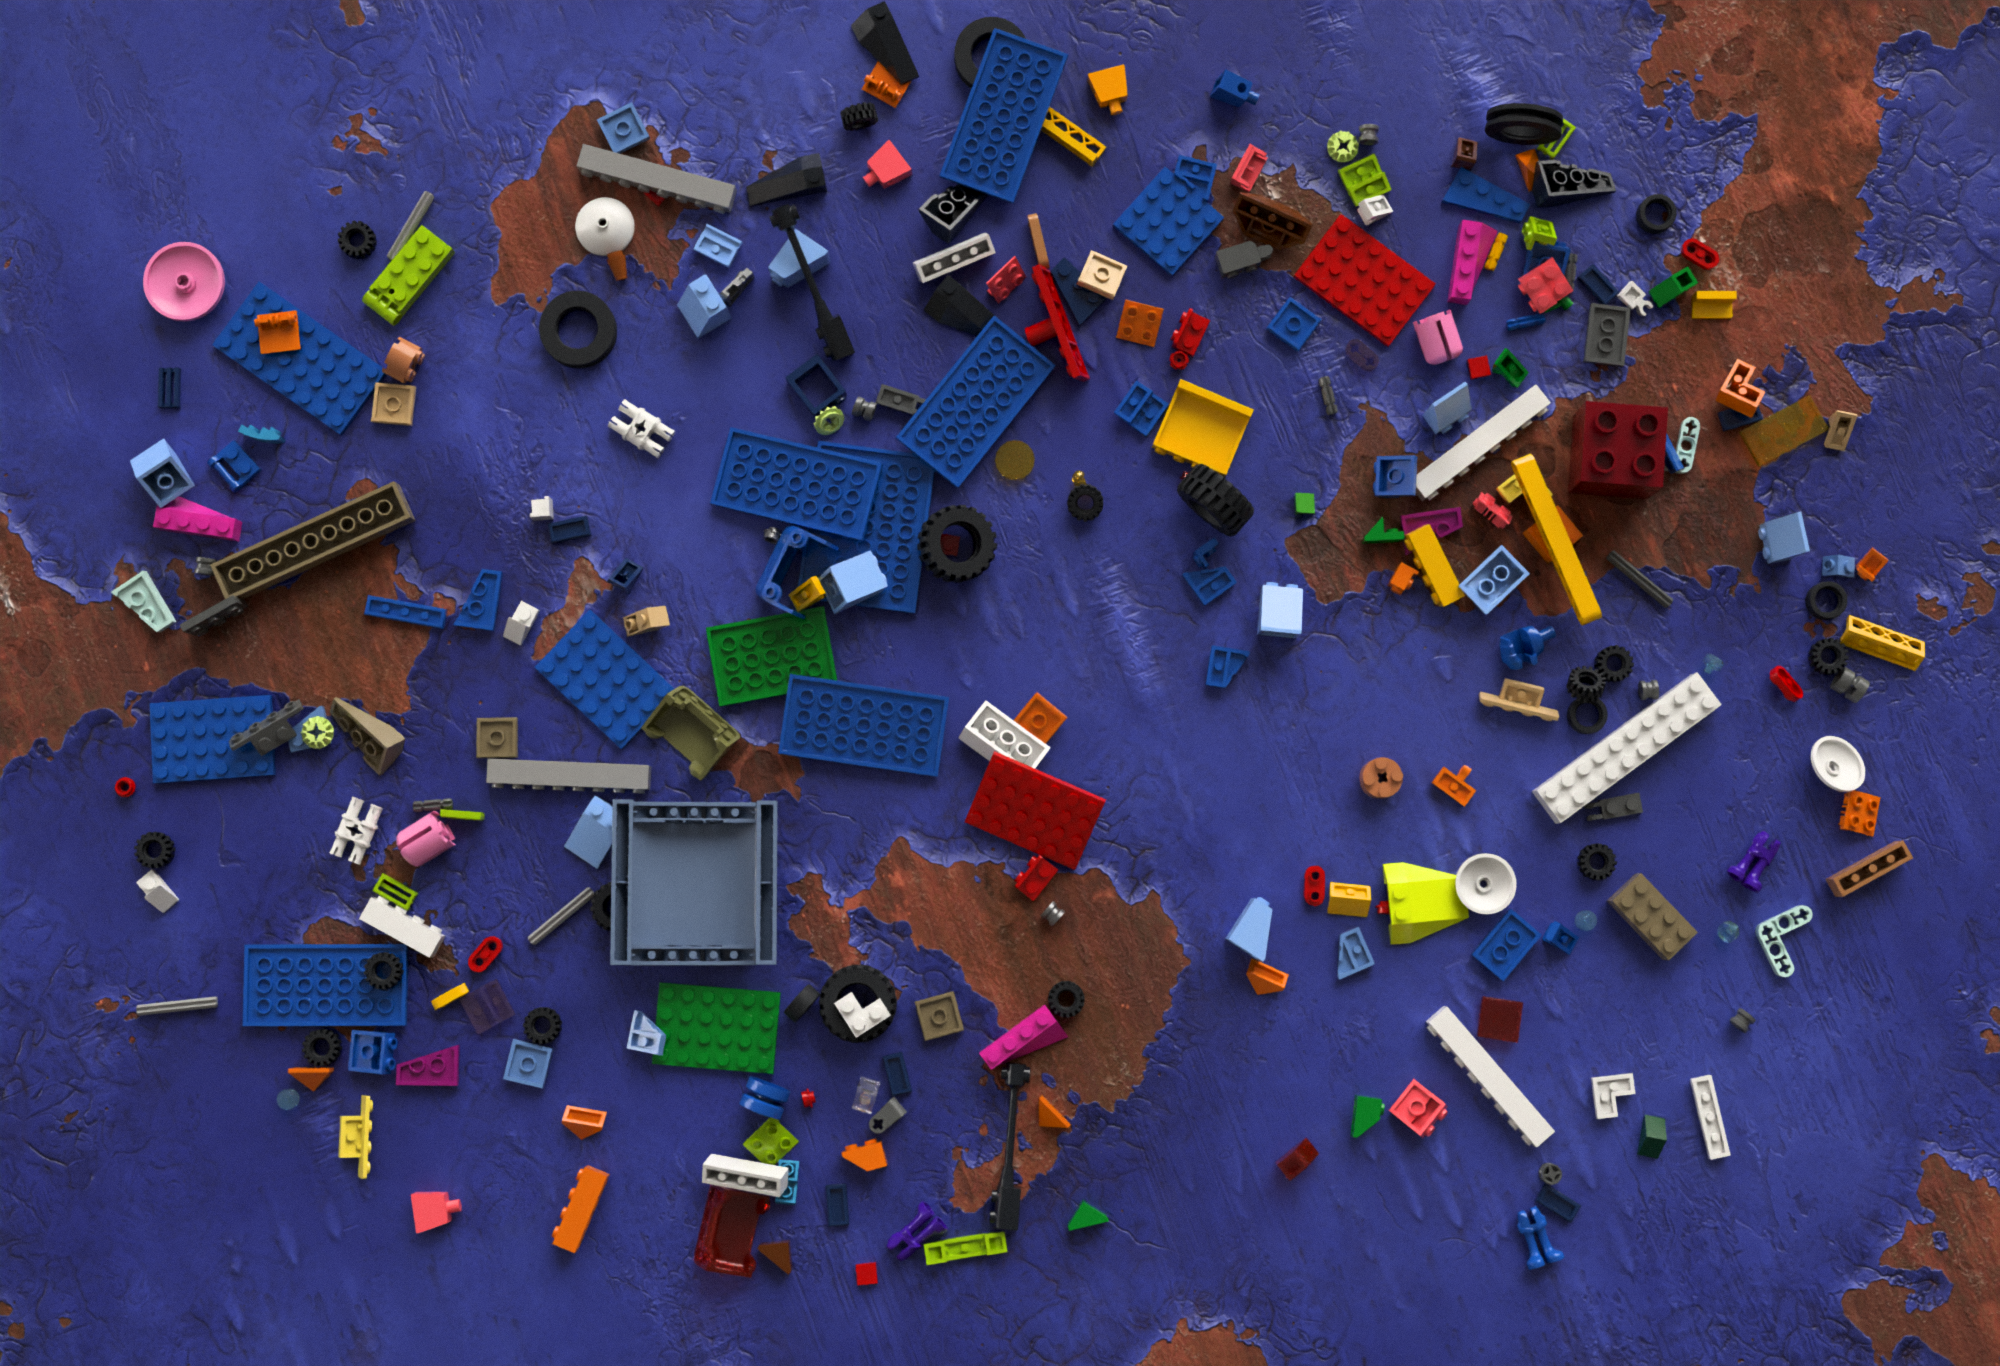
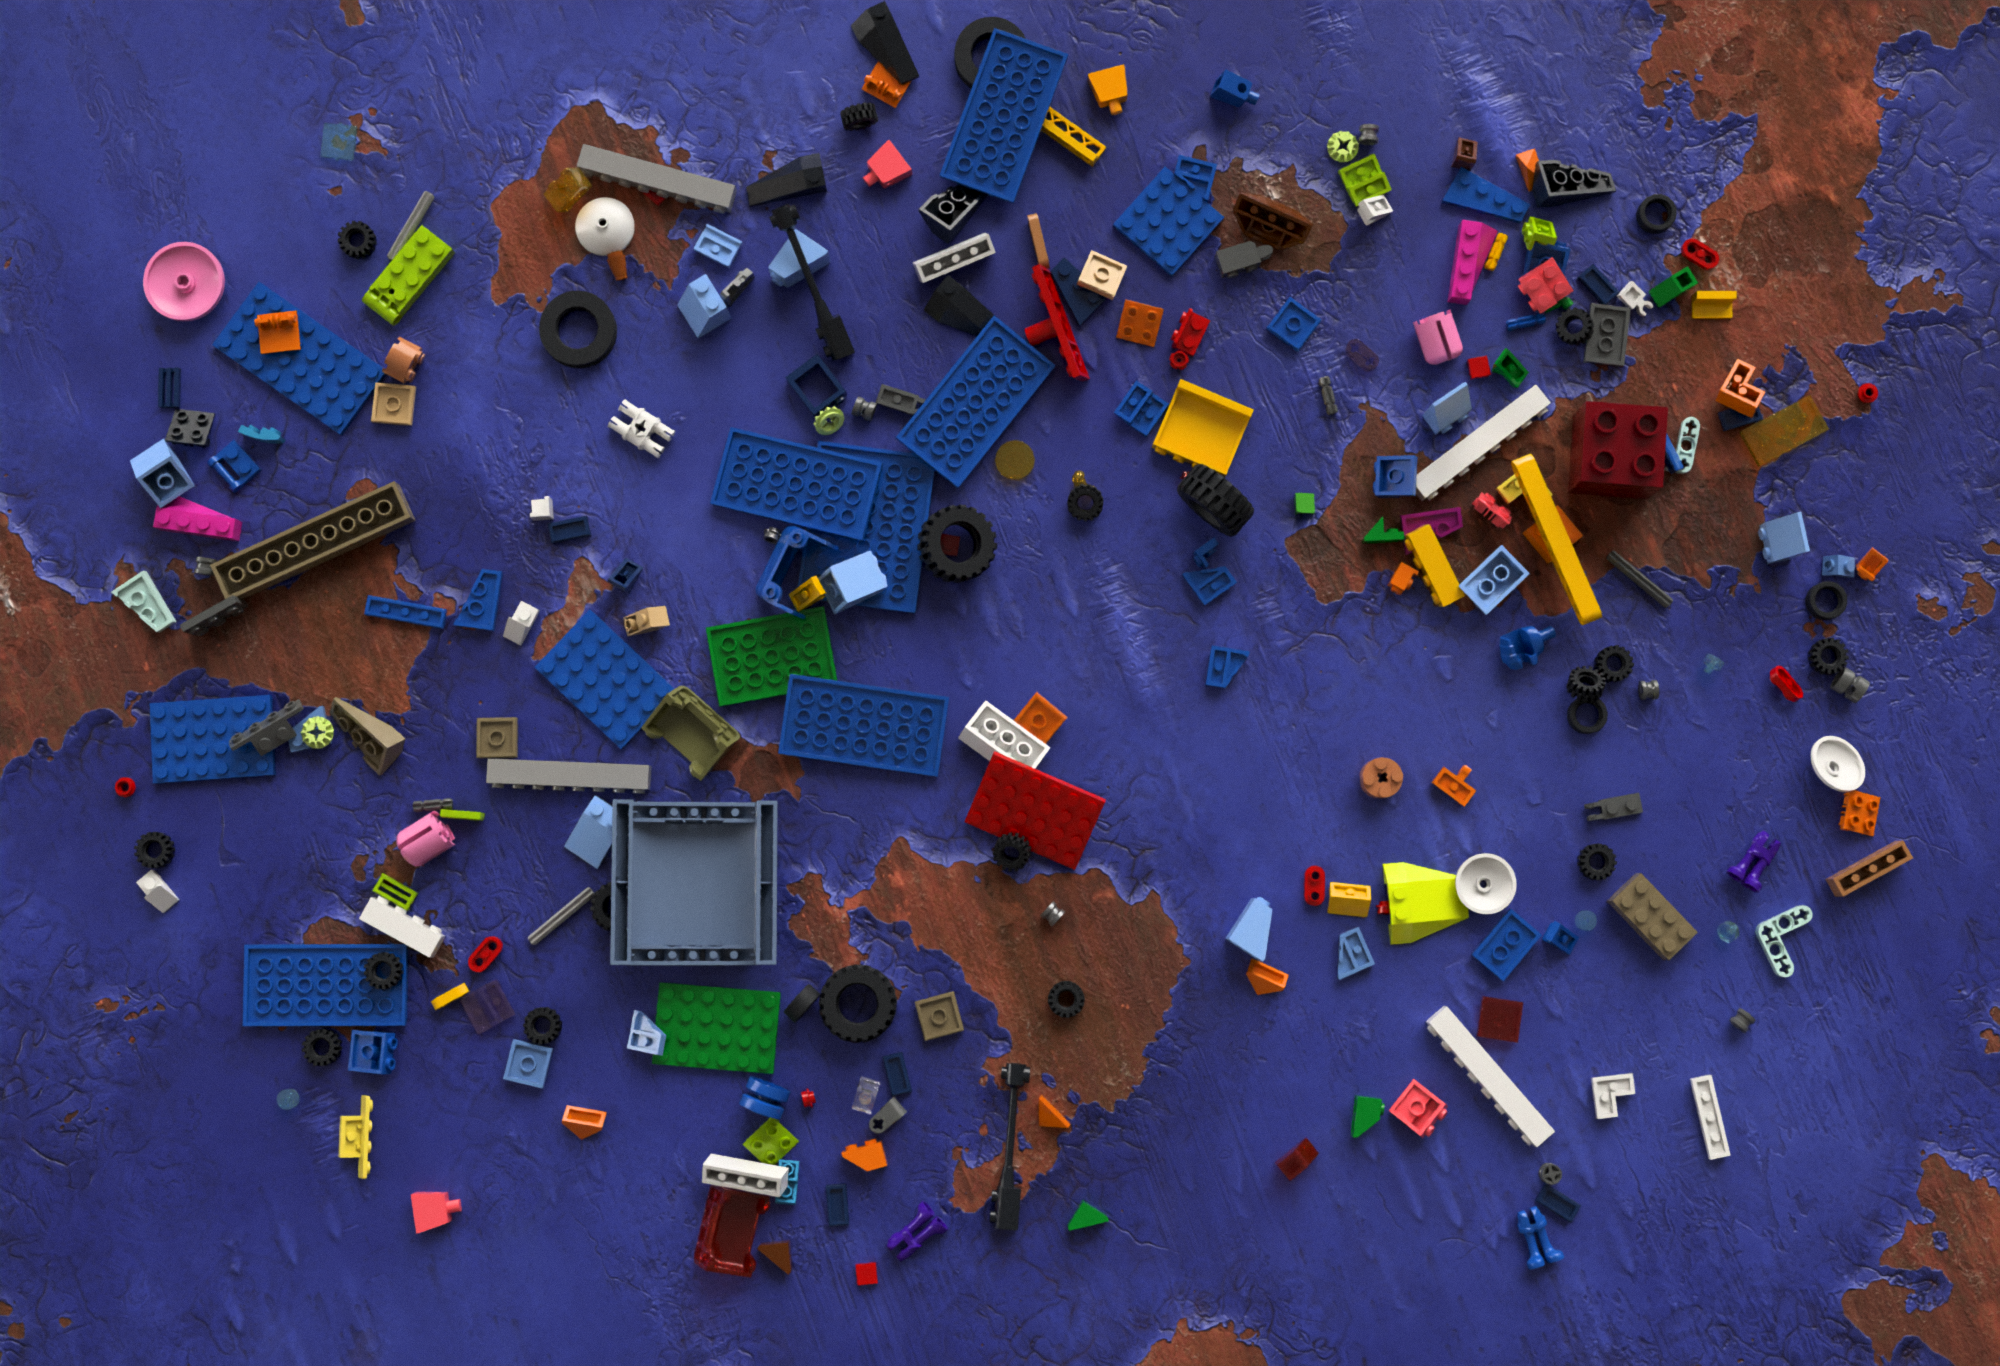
light grey axle [136,996,218,1016] -> none
orange slope [288,1067,334,1092] -> none
white pin [329,796,383,865] -> none
magenta wing [396,1044,460,1086] -> none
orange brick [551,1165,610,1253] -> none
medium blue plate [597,102,650,154] -> none
white plate [834,992,891,1038] -> none
lime slope [924,1231,1007,1265] -> none
dark pink wedge [979,1004,1068,1070] -> none
coral hinge [986,256,1026,304] -> none
red bracket [1014,855,1058,901] -> none
coral hinge [1230,144,1268,193] -> none
light blue slope [1257,582,1303,638] -> none
red plate [1293,214,1436,347] -> none
tan bracket [1479,678,1559,721] -> none
black tyre [1485,103,1563,145] -> none
white brick [1532,672,1722,824] -> none
lime tile [1537,118,1576,160] -> none
dark grey axle [1564,253,1578,290] -> none
slope [1637,1114,1667,1159] -> none
tan slope [1824,410,1858,451] -> none
yellow fence [1840,615,1925,671] -> none
none -> black hinge [165,409,215,448]
none -> clear light blue piece [320,122,357,161]
none -> clear yellow brick [543,167,592,212]
none -> black tyre [993,832,1031,872]
none -> black tyre [1556,307,1594,346]
none -> red plate [1857,383,1878,403]

